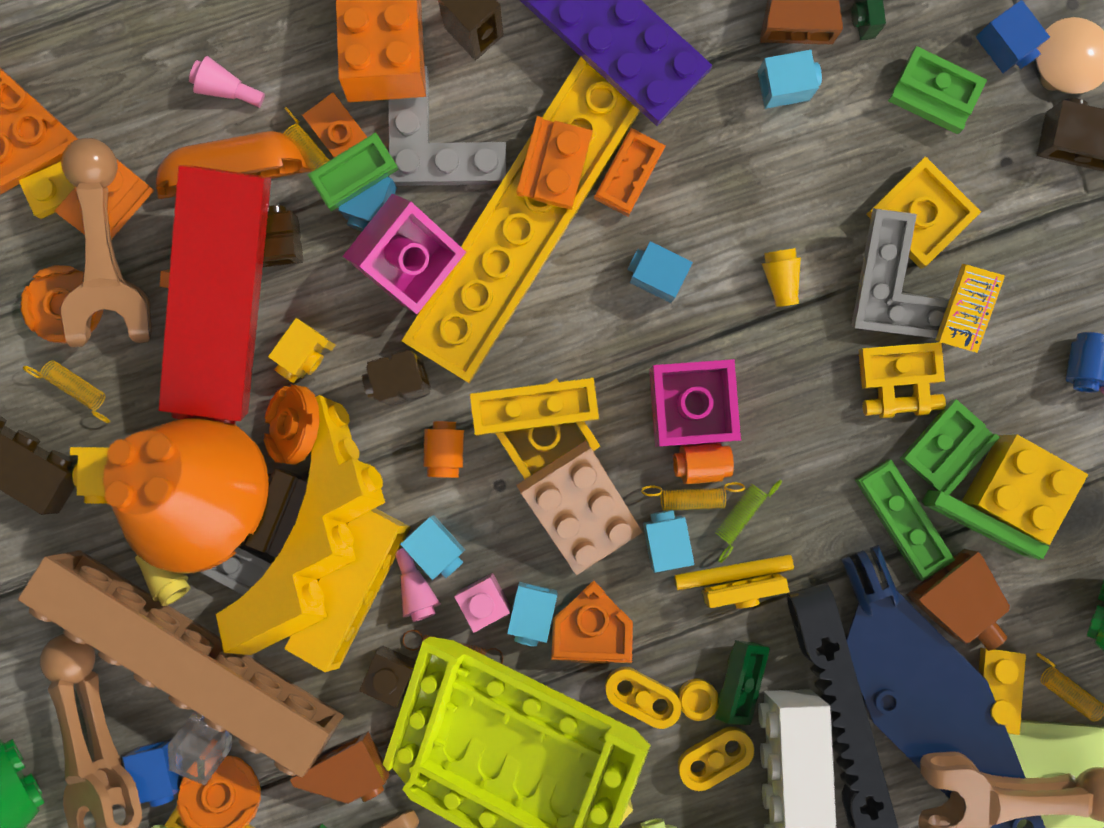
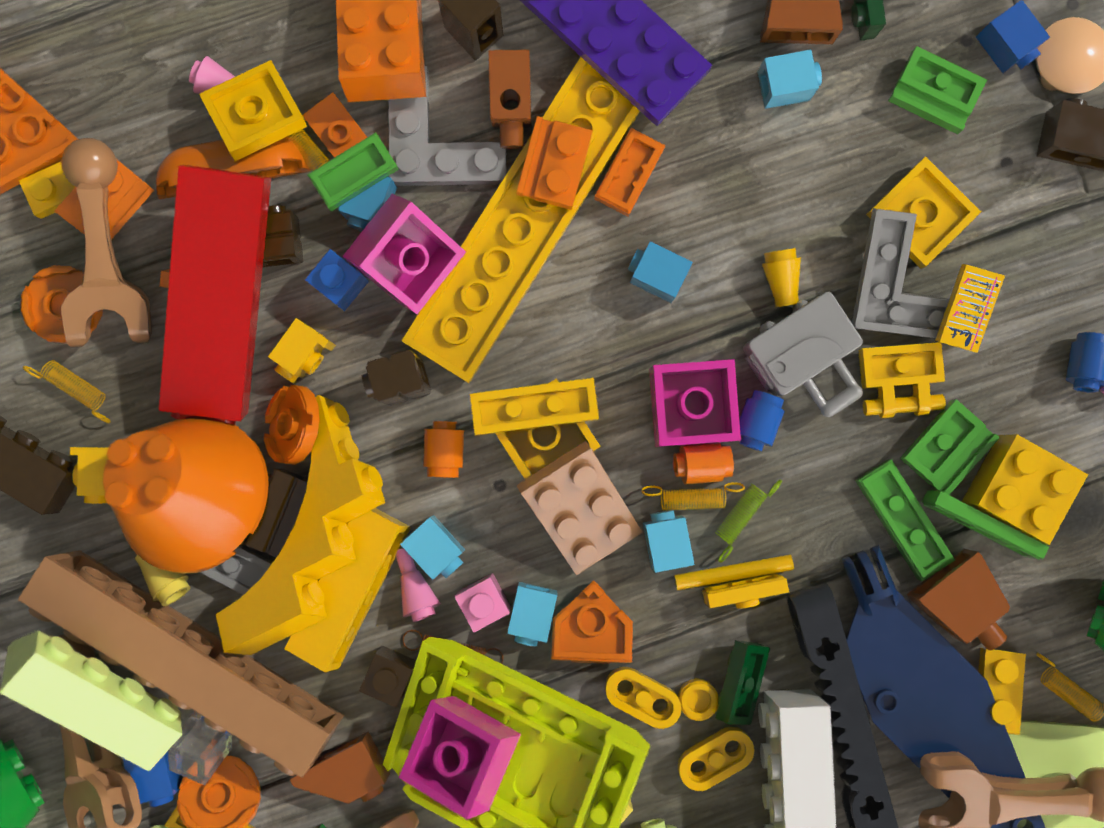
none -> yellowish green slope [0,631,182,771]
none -> yellow plate [199,60,307,161]
none -> blue brick [305,249,369,311]
none -> dark pink brick [398,696,521,820]
none -> dark orange torso [488,50,531,149]
none -> blue brick [739,390,785,452]
none -> light grey piece [743,292,863,417]

